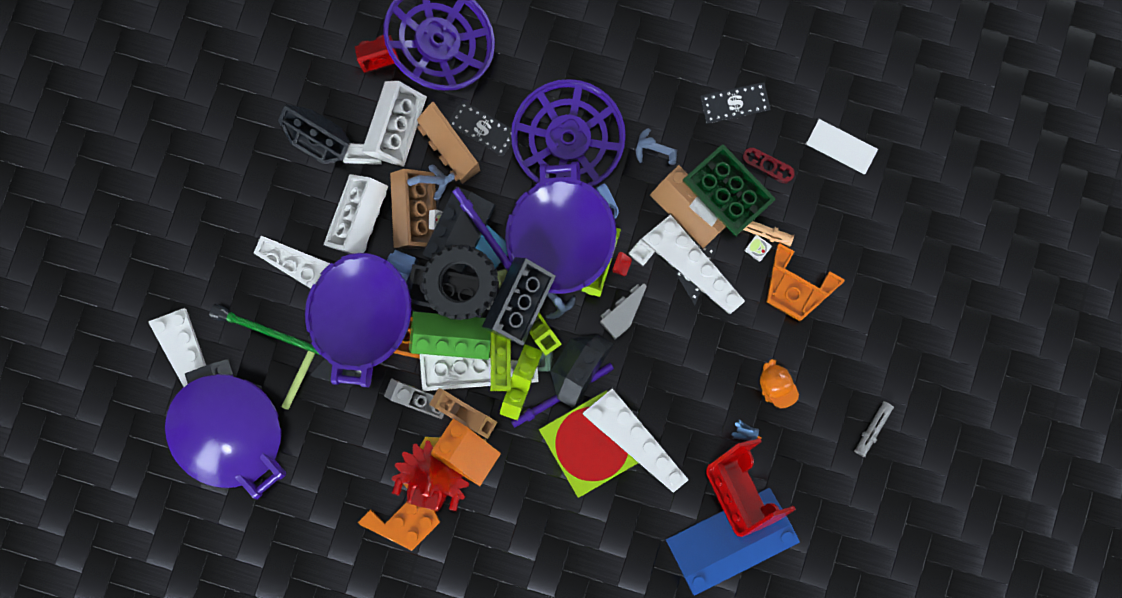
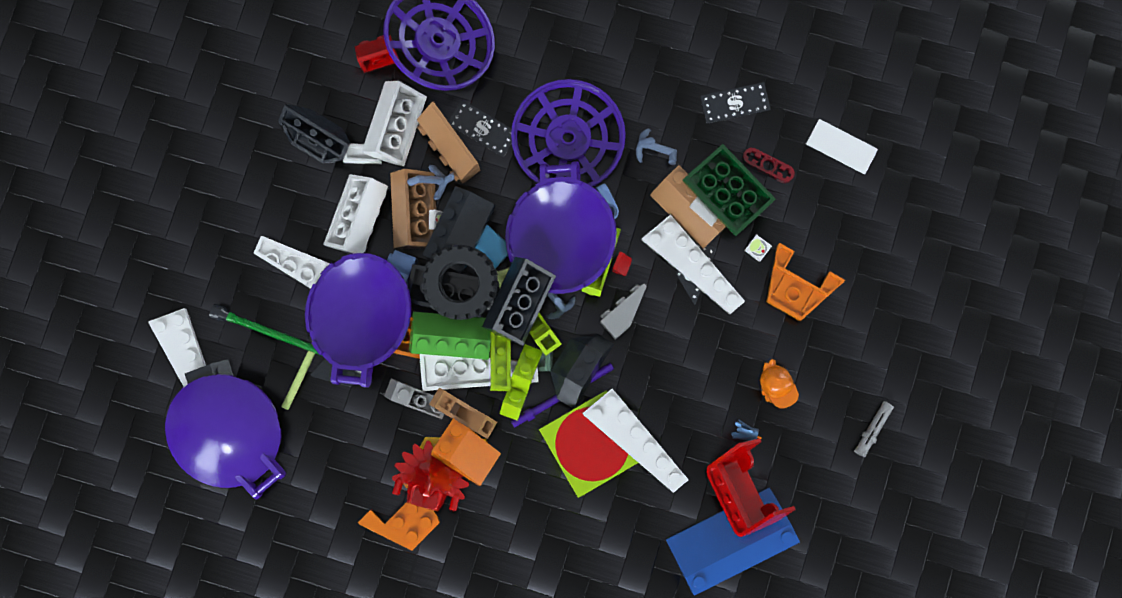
dark purple bar [452,187,512,271] -> none
white tile [629,239,655,266] -> none
light nougat pin [743,221,794,247] -> none

